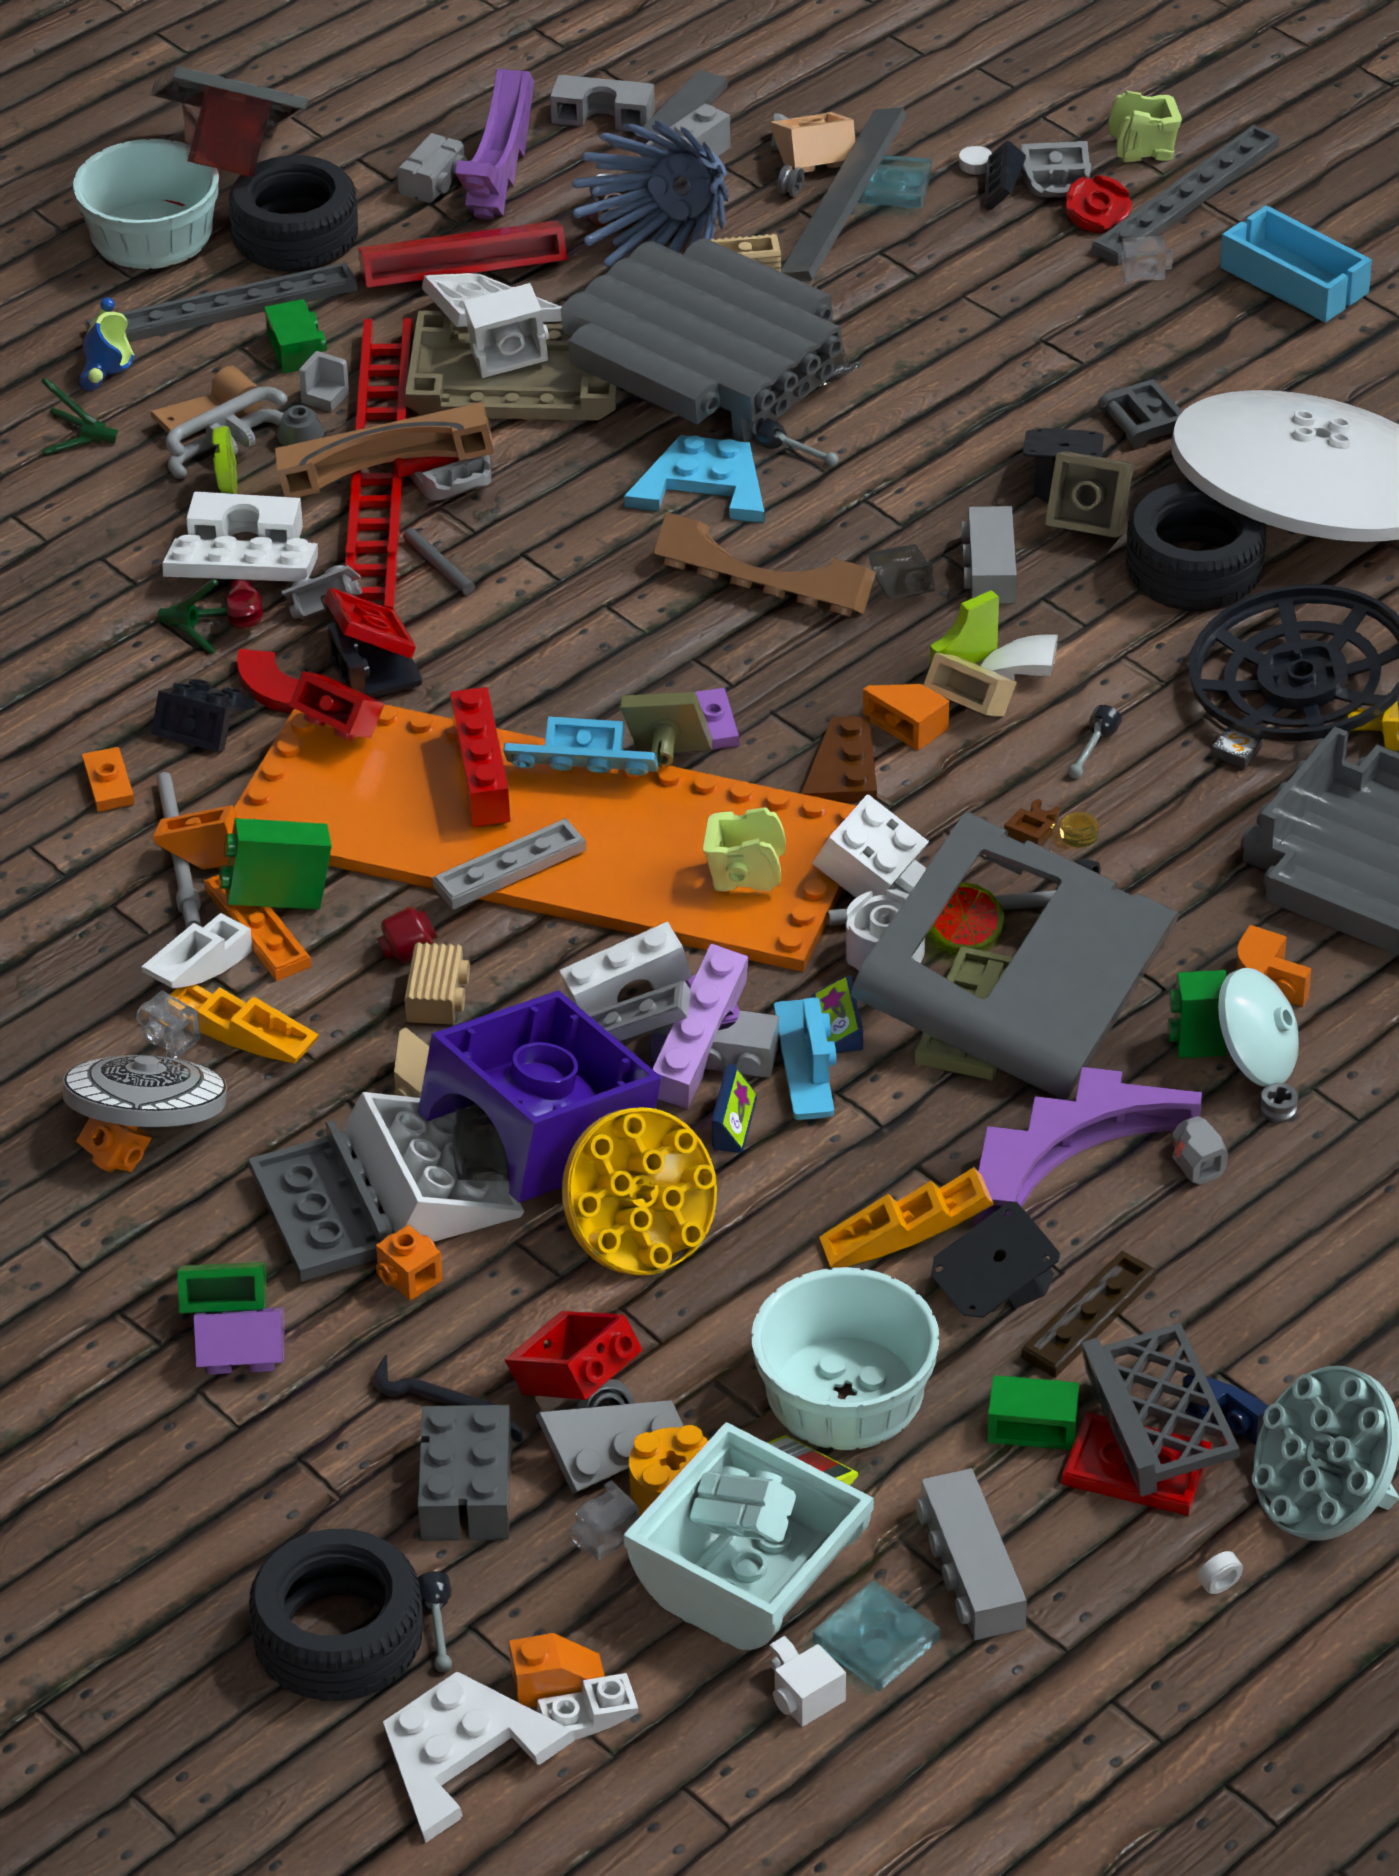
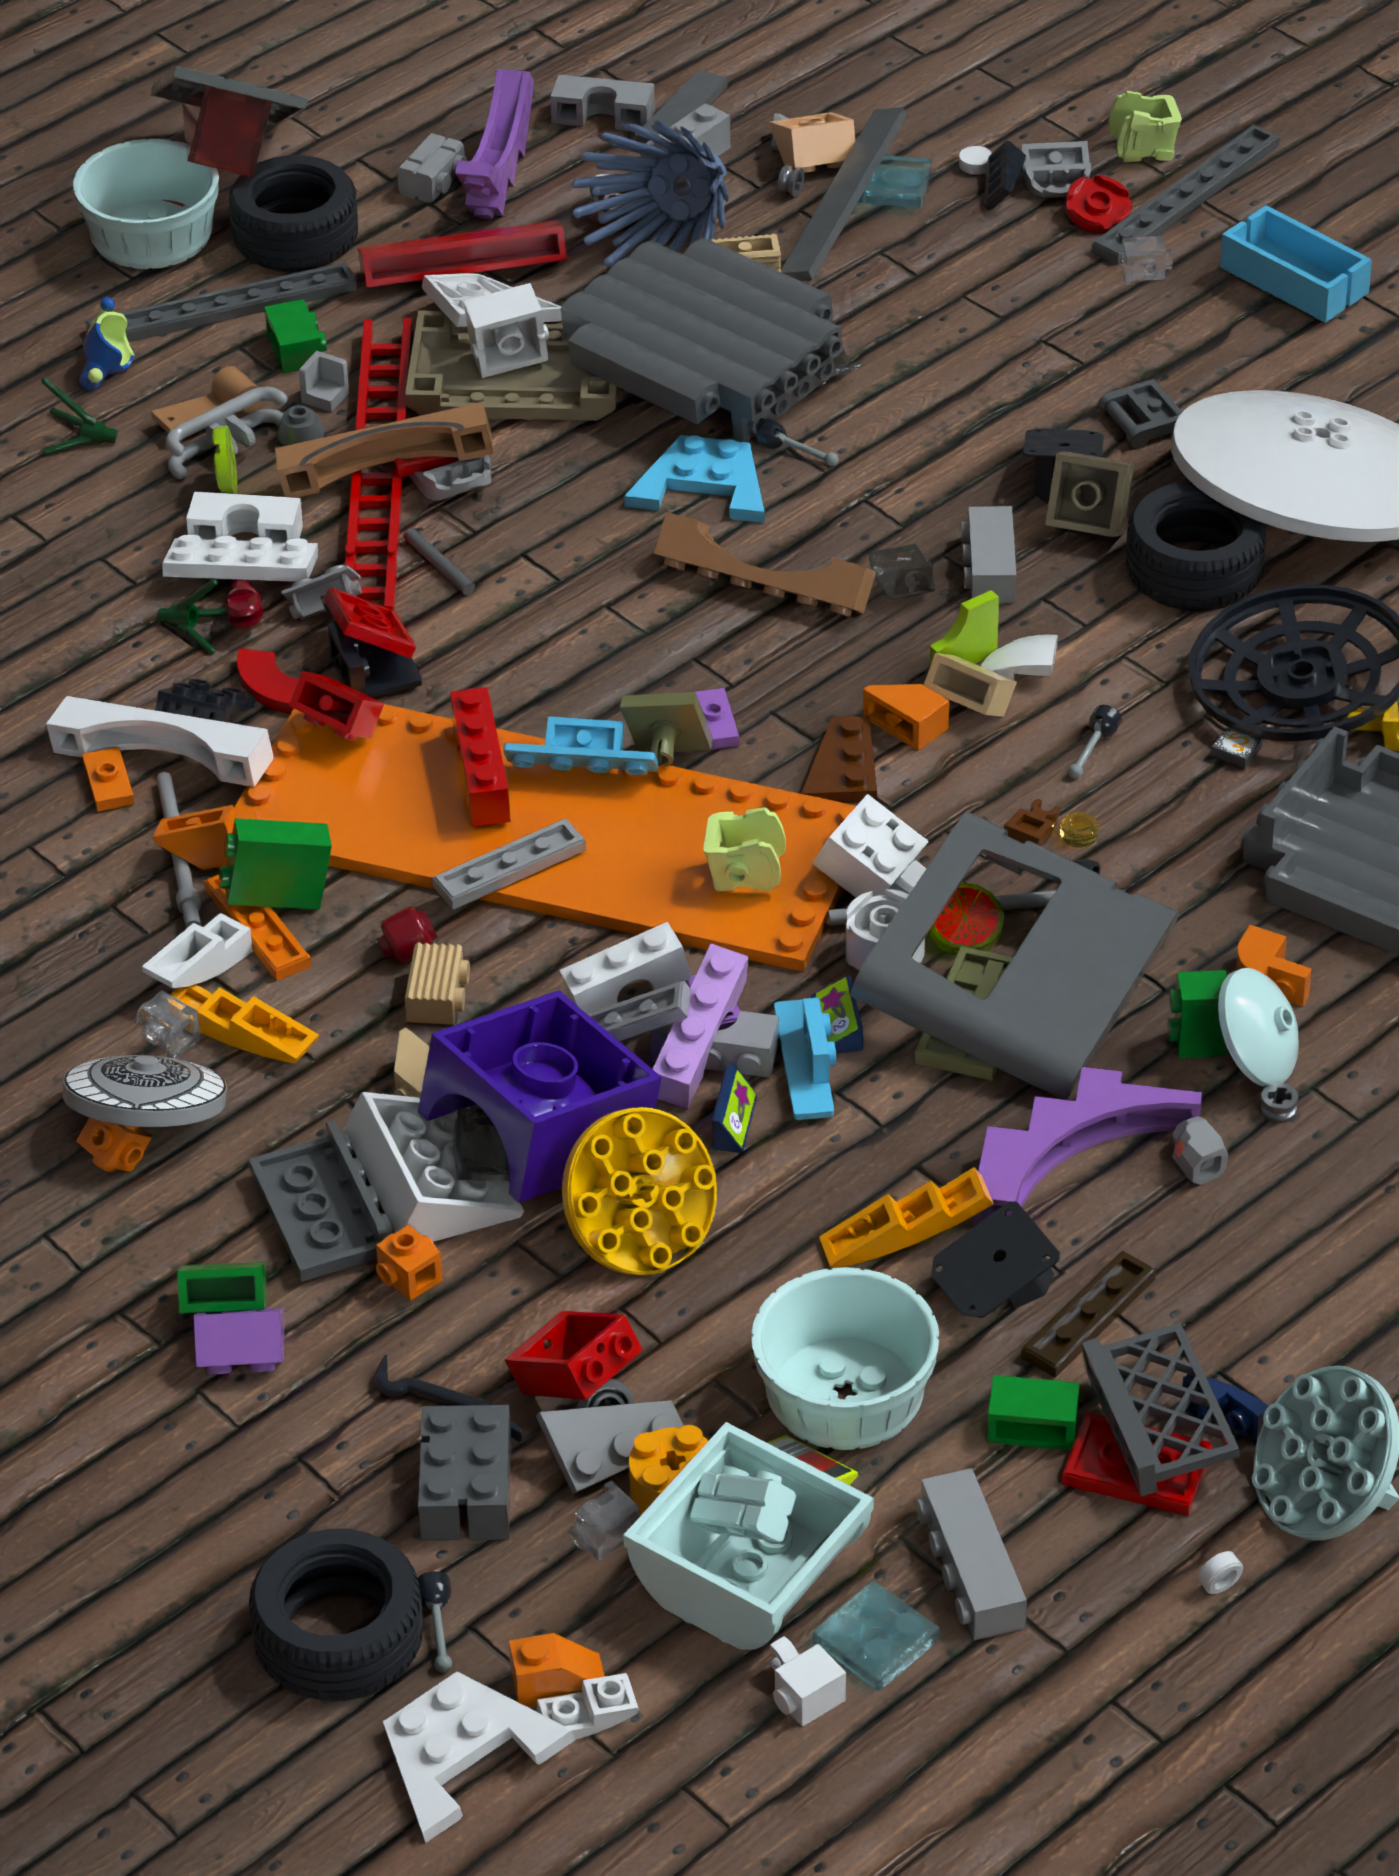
none -> white arch [46,696,274,787]

